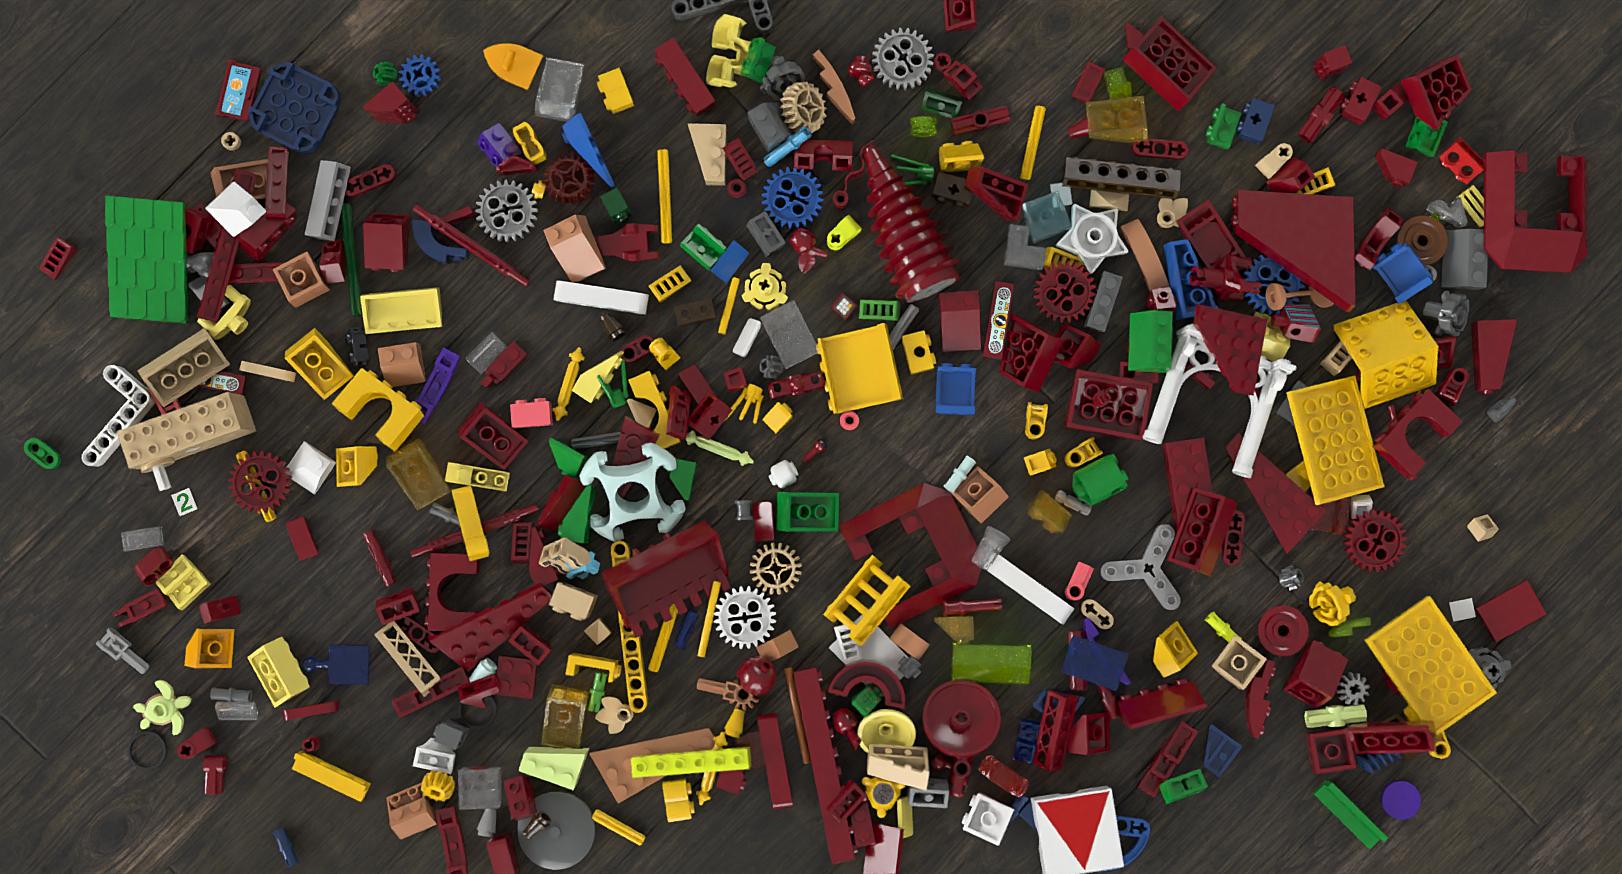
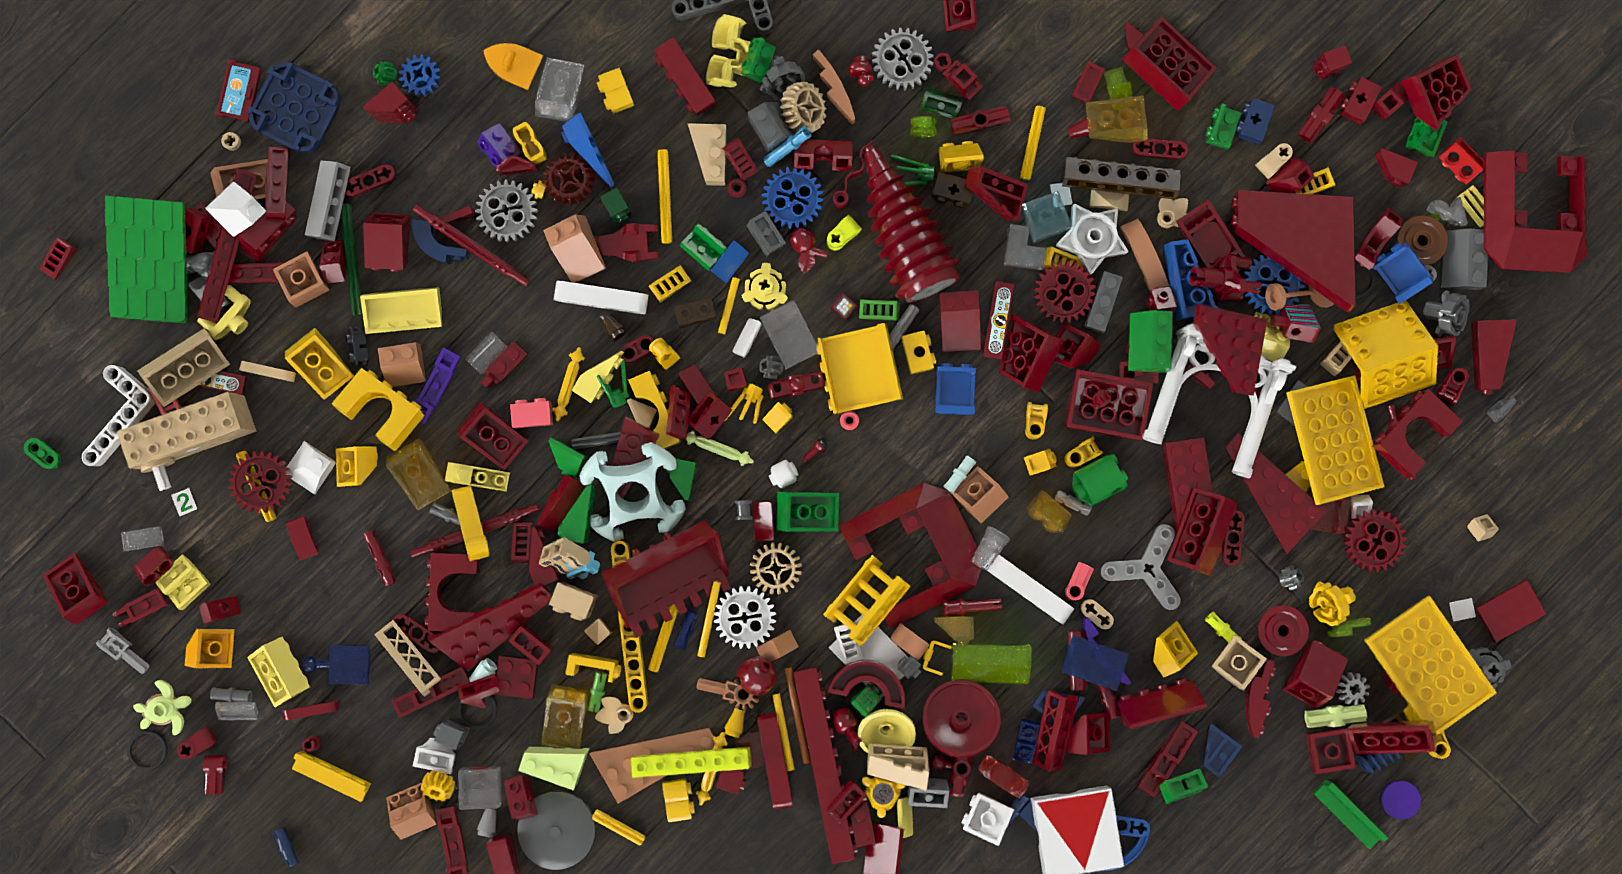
dark red brick [375,587,420,625] -> none
dark brown cone [523,811,551,839] -> none
none -> dark red slope [43,553,108,625]
none -> yellow bar [772,693,795,771]
none -> yellow piece [923,640,952,676]

